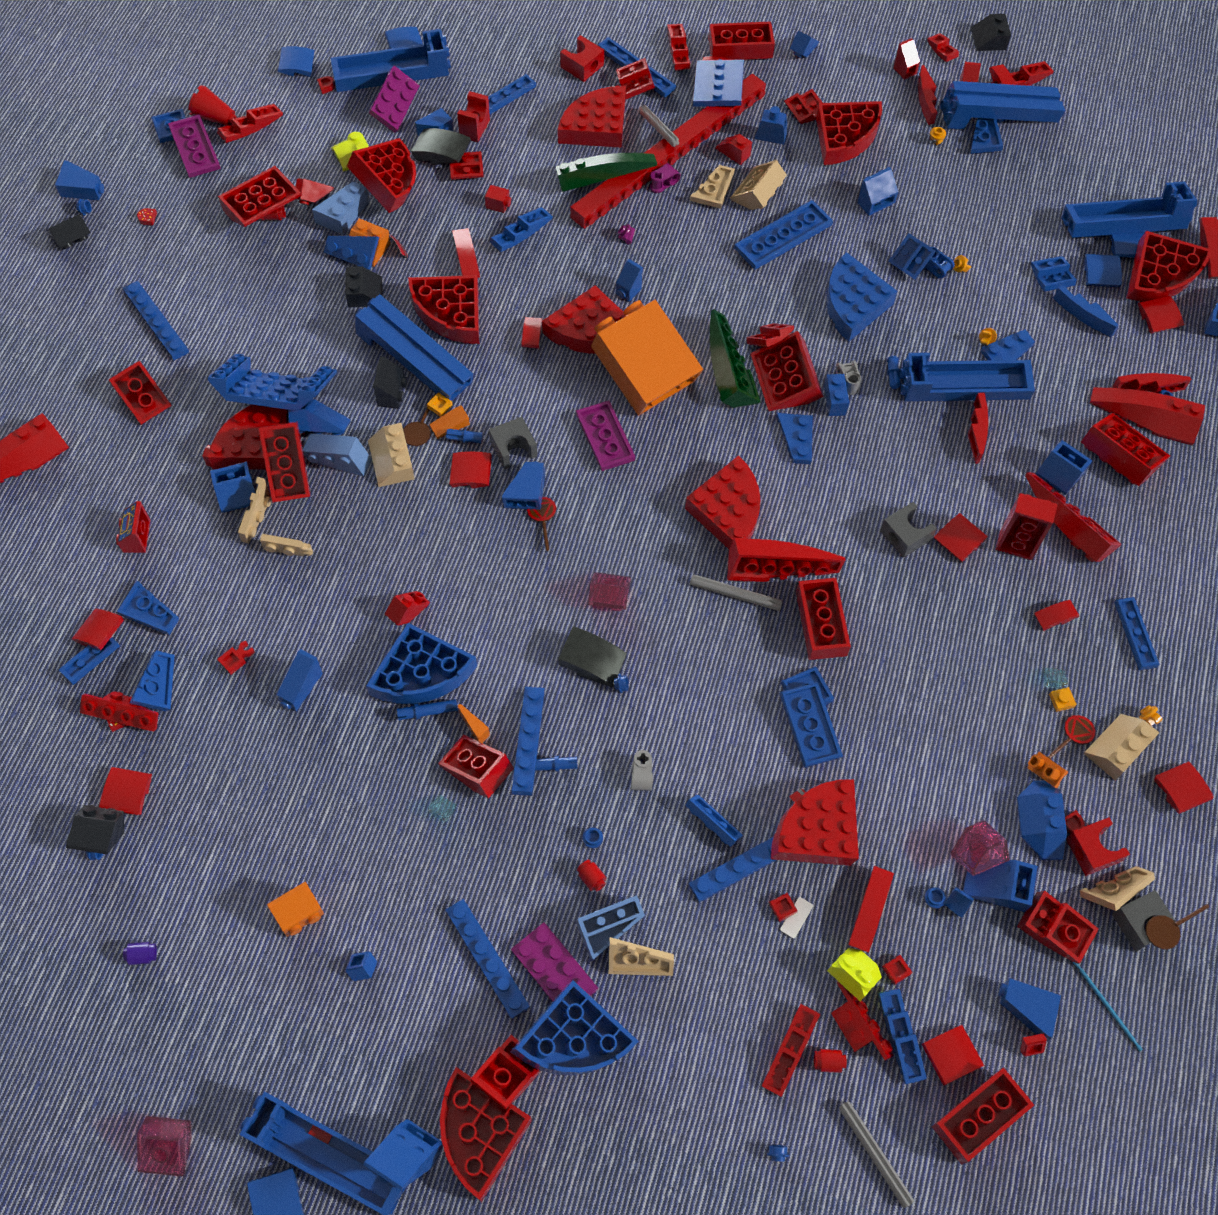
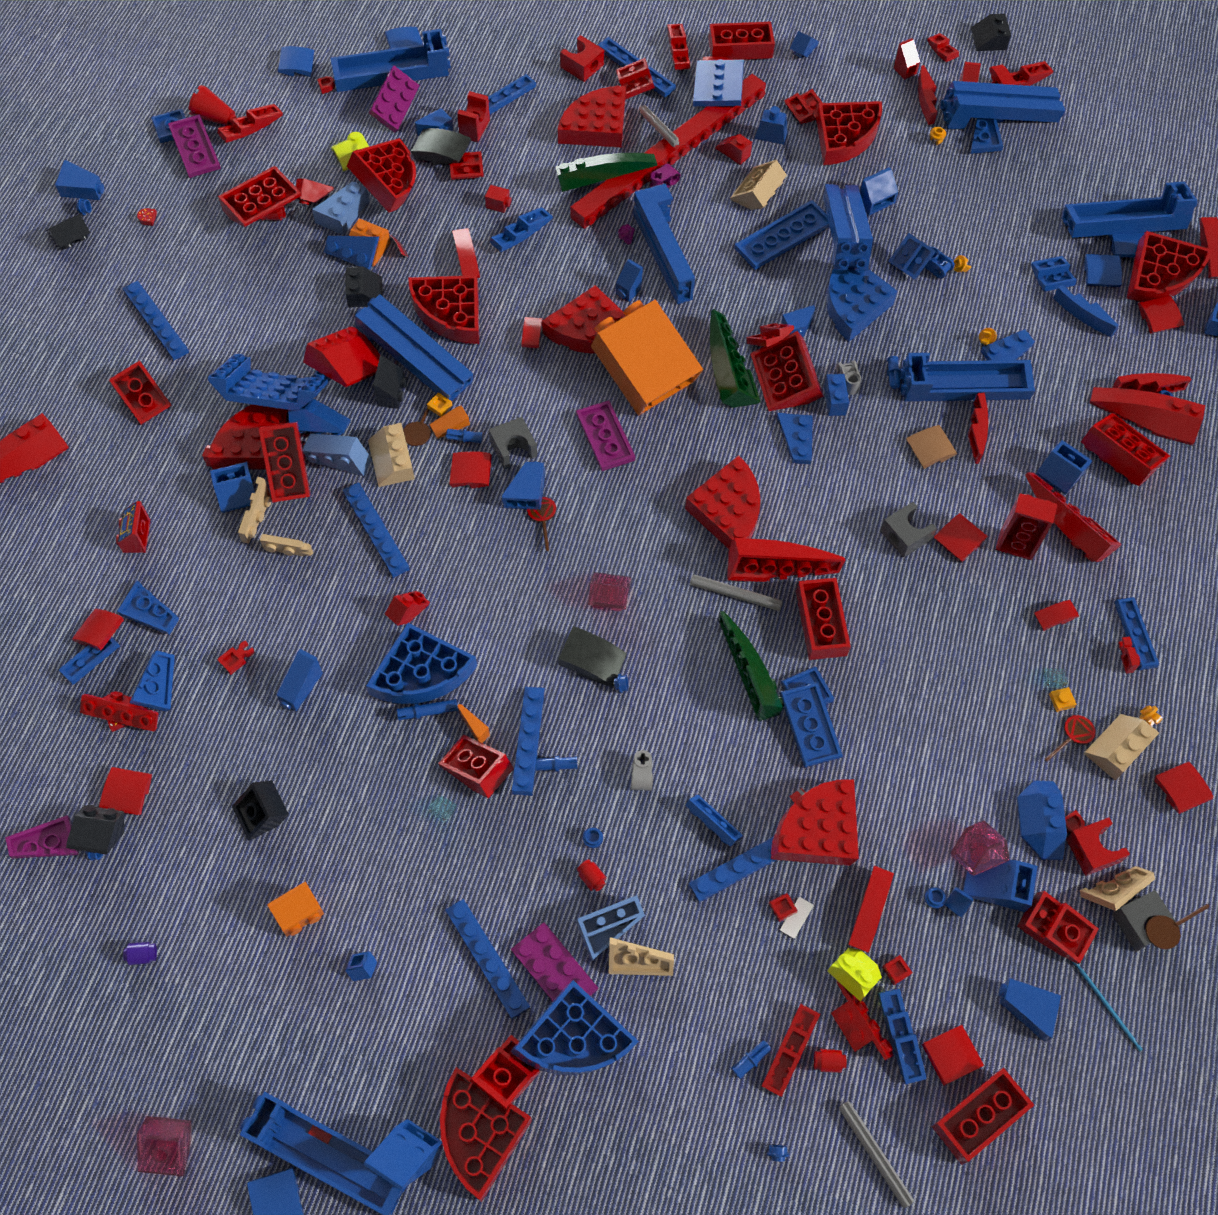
tan wing [690,165,735,209] -> none
red tile [1020,1033,1047,1057] -> none
orange hips [1027,752,1068,788] -> none
none -> magenta wing [5,815,79,859]
none -> black slope [232,781,289,840]
none -> red slope [303,326,381,387]
none -> blue plate [342,482,410,578]
none -> blue brick [633,184,695,304]
none -> dark green wedge [718,611,784,721]
none -> blue axle [731,1041,771,1079]
none -> blue slope [781,305,815,337]
none -> blue brick [823,184,873,271]
none -> medium nougat slope [906,425,957,469]
none -> red plate [1118,637,1140,674]

